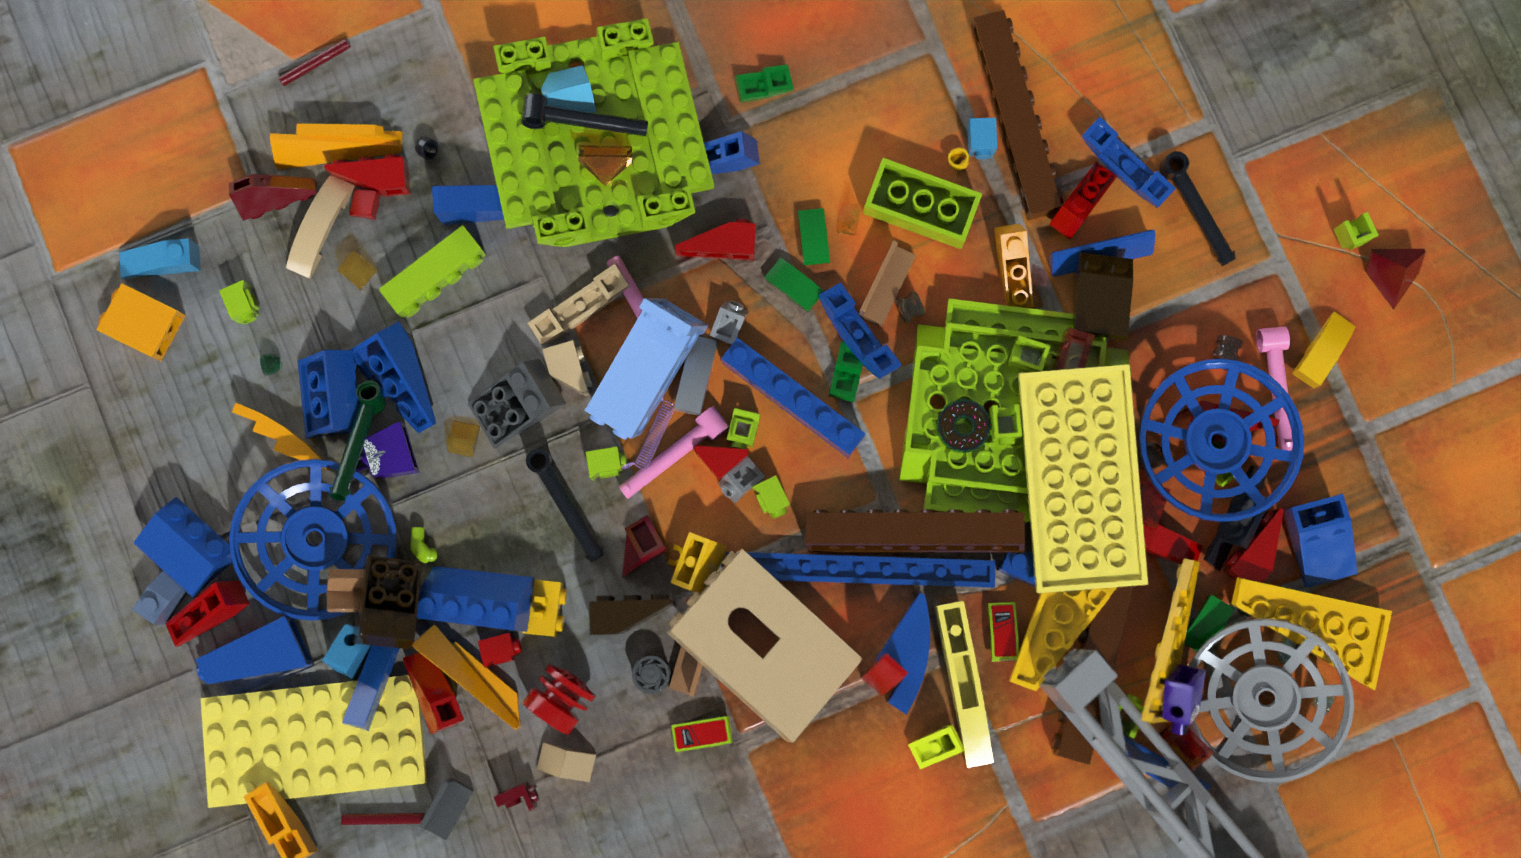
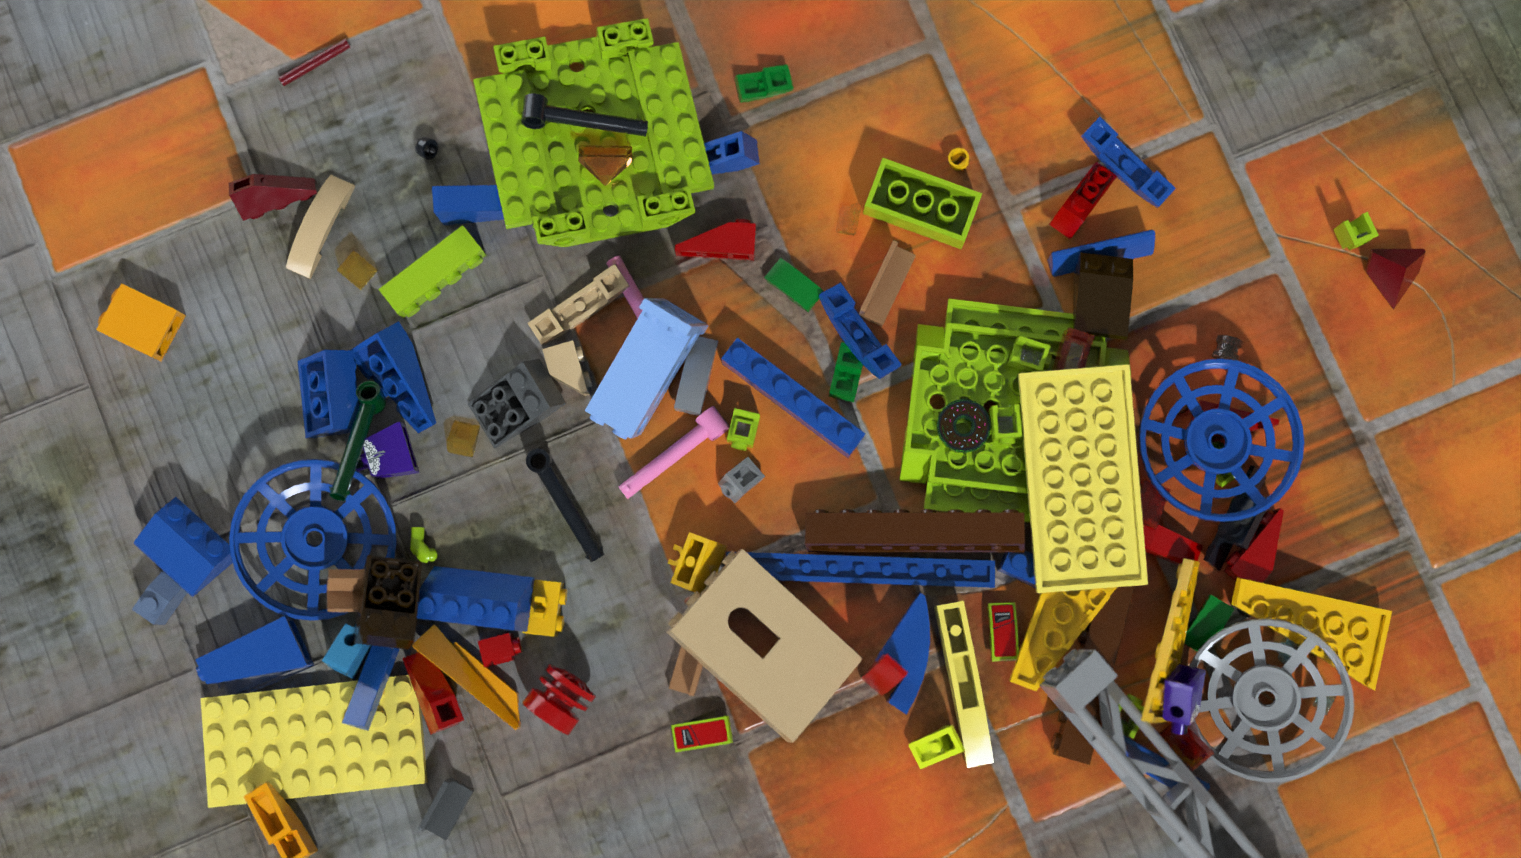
dark azure slope [119,238,201,279] -> none
red slope [165,580,250,647] -> none
lime window [219,280,260,324] -> none
light orange slope [232,402,331,471] -> none
clear green hinge [260,354,282,376] -> none
light orange wedge [270,123,403,170] -> none
red slope [324,154,411,197] -> none
dark red bar [341,813,425,825] -> none
red slope [349,190,381,220] -> none
dark red bracket [493,781,539,811] -> none
tan slope [537,742,596,782] -> none
medium azure slope [541,65,597,113] -> none
lime window [586,447,627,481] -> none
dark brown slope [589,594,675,635] -> none
lavender piece [622,398,674,469] -> none
dark red slope [622,515,668,578] -> none
dark grey wheel [632,655,671,694] -> none
red slope [694,446,749,481] -> none
light grey bracket [709,301,749,345] -> none
lime window [752,475,790,519] -> none
green slope [798,208,830,265] -> none
clear smoke wheel [895,291,925,323] -> none
dark azure brick [967,118,997,160] -> none
reddish brown brick [971,10,1063,220] -> none
light orange slope [994,223,1034,308] -> none
clear smoke wheel [1137,442,1164,471] -> none
black piece [1159,151,1236,266] -> none
bright pink piece [1256,326,1293,451] -> none
blue slope [1283,494,1358,588] -> none
yellow slope [1292,312,1356,389] -> none

